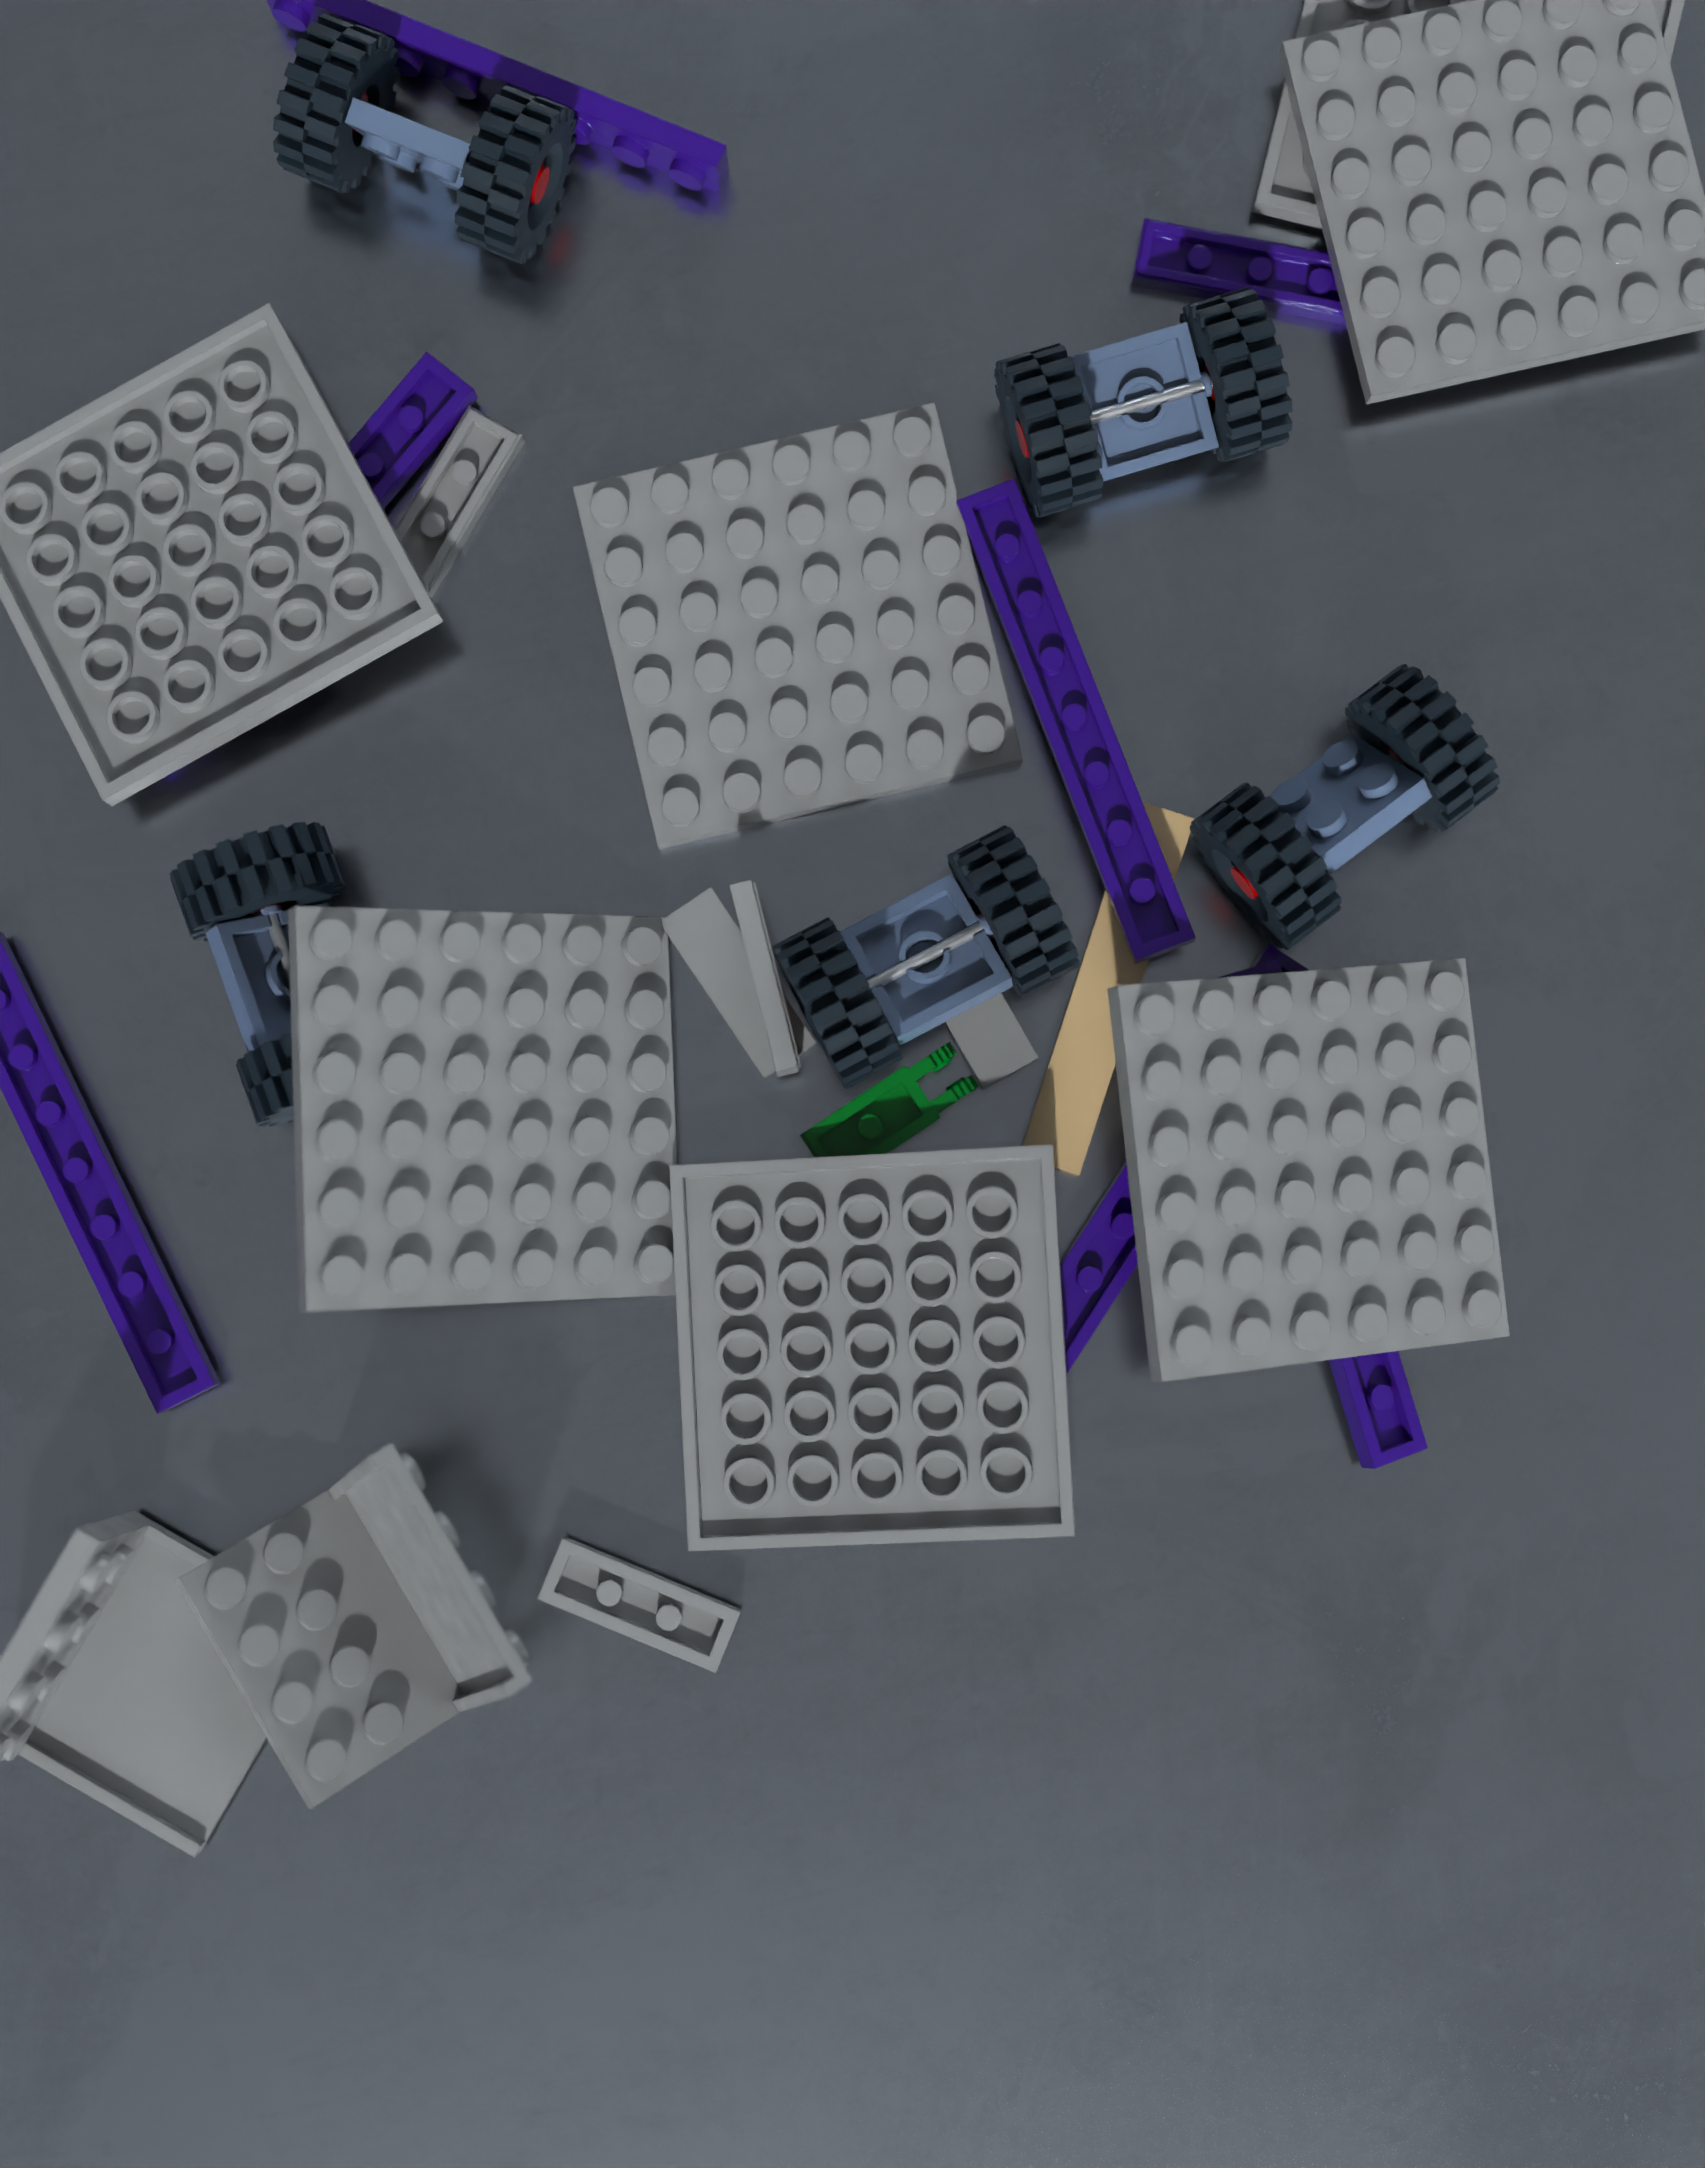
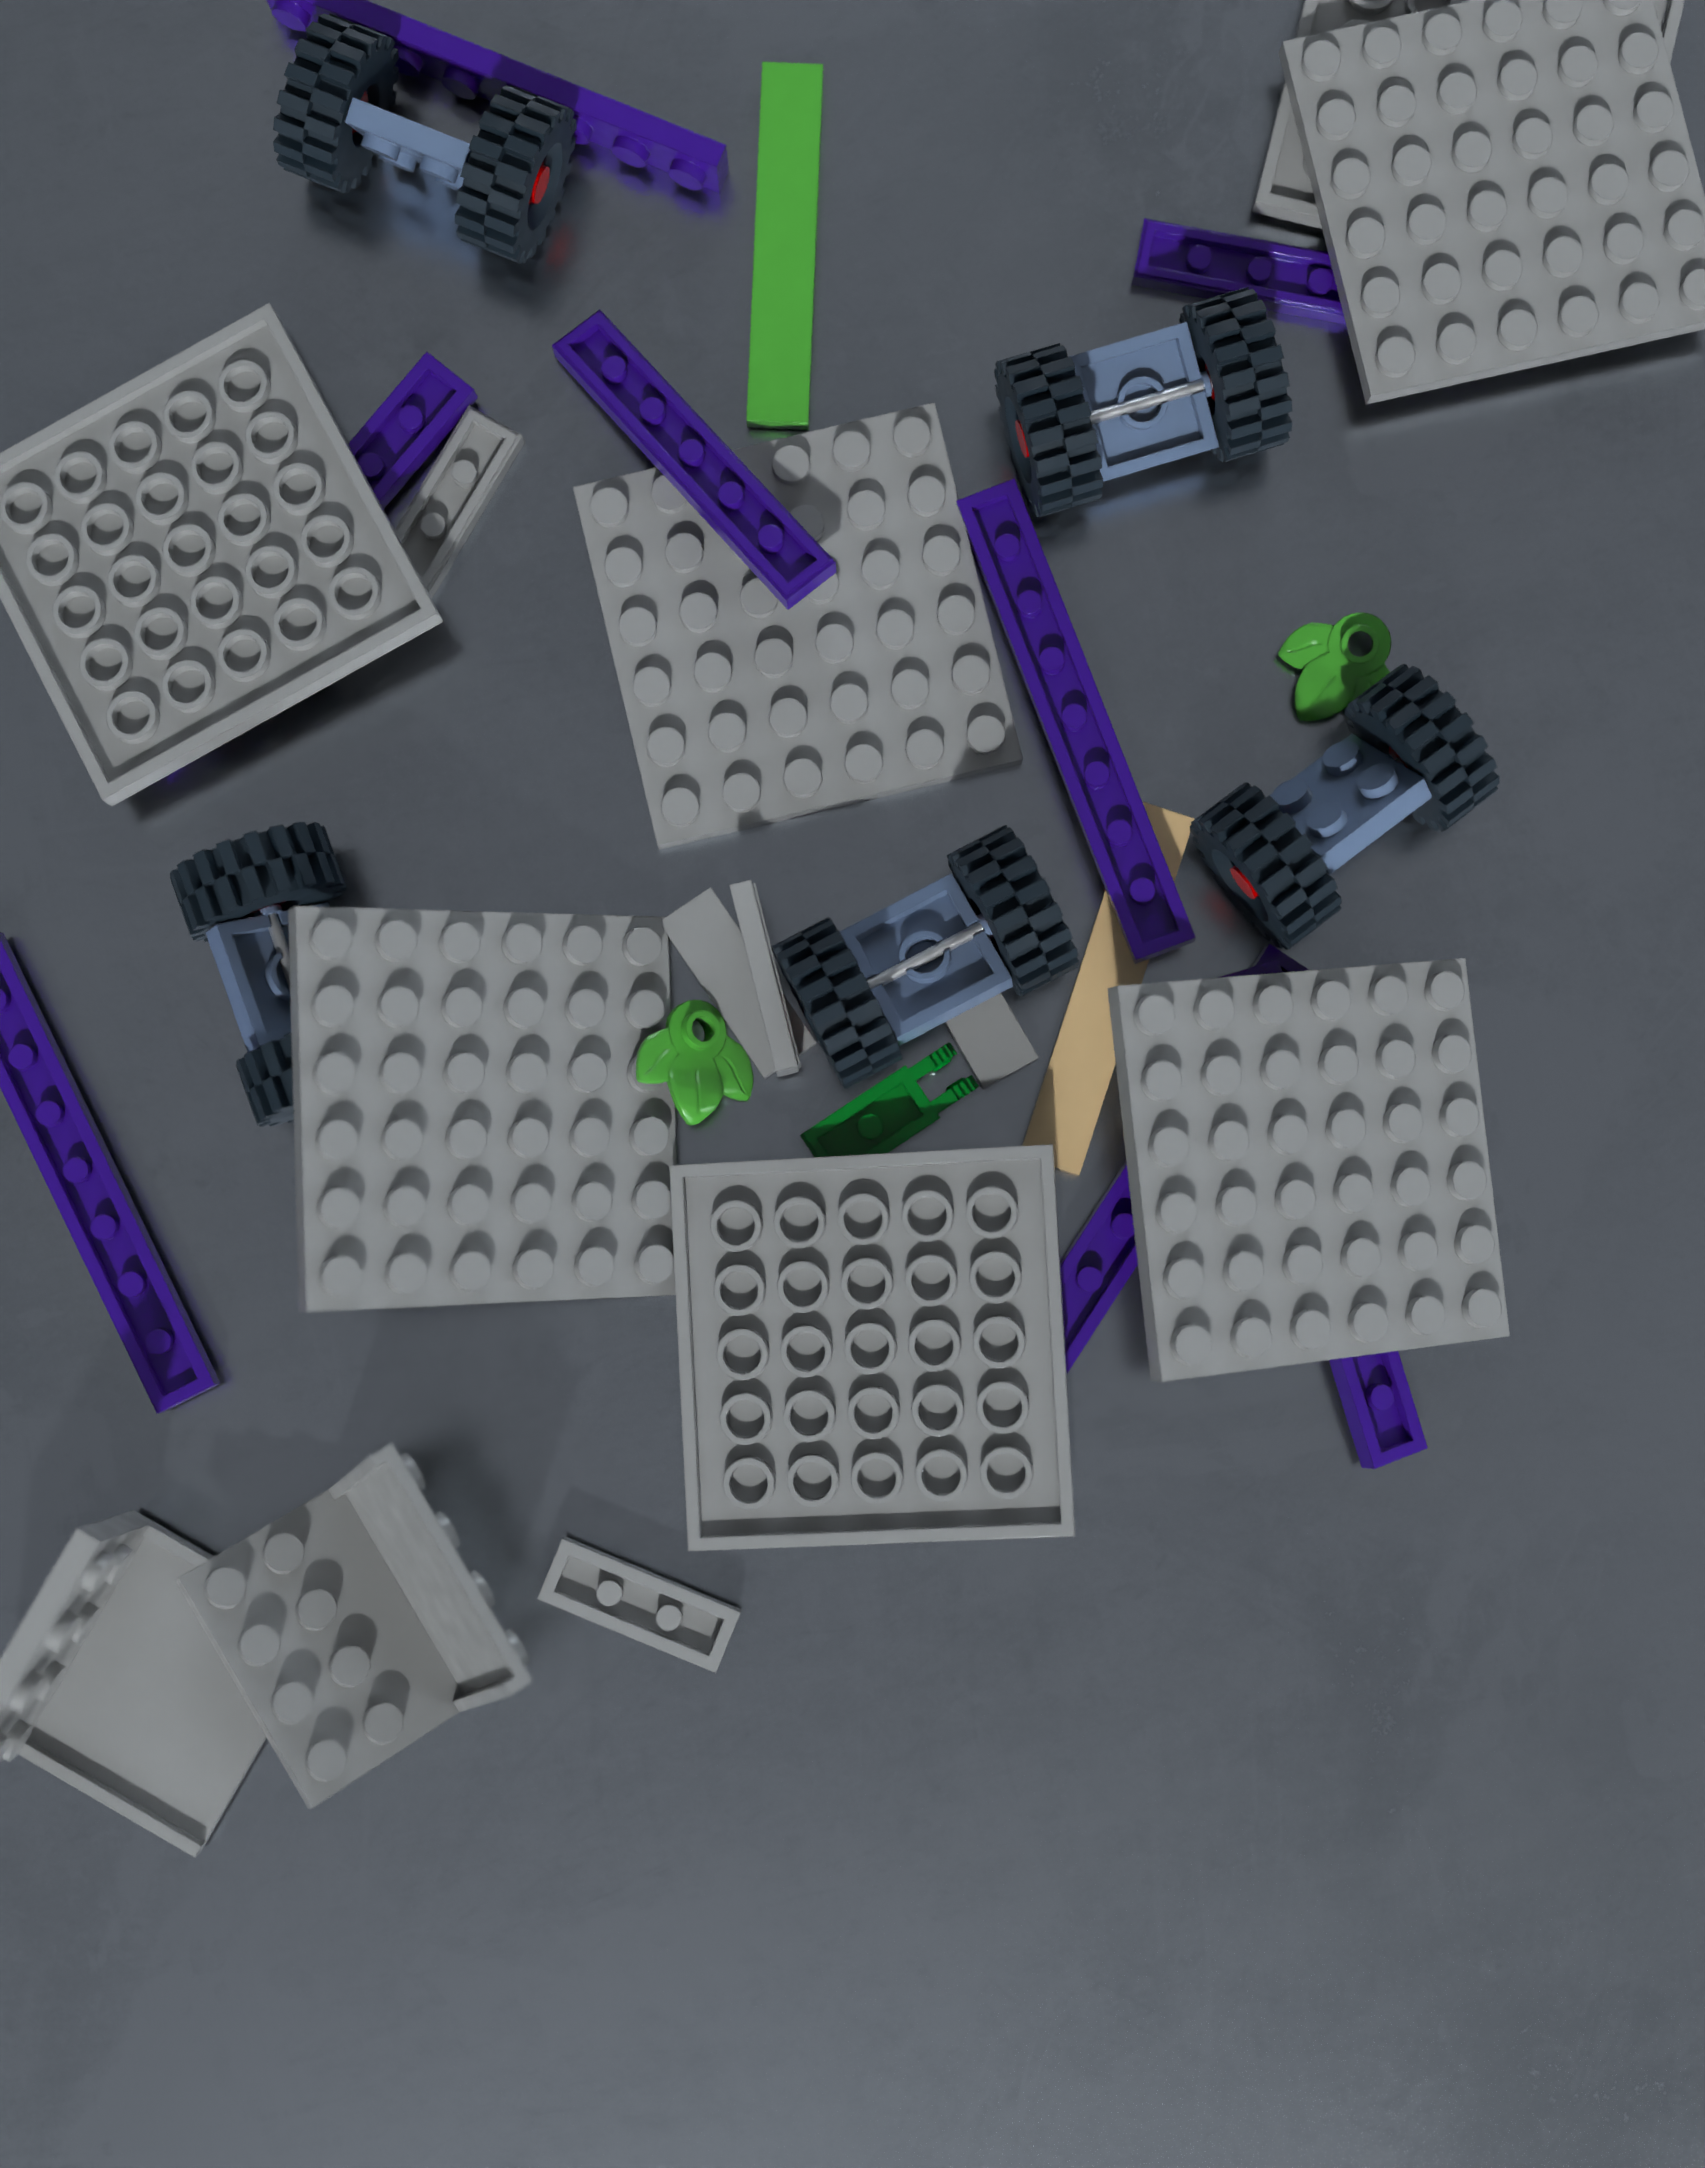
none -> dark purple tile [552,309,837,610]
none -> bright green plate [636,999,753,1126]
none -> bright green tile [746,62,824,430]
none -> bright green plate [1278,612,1391,721]

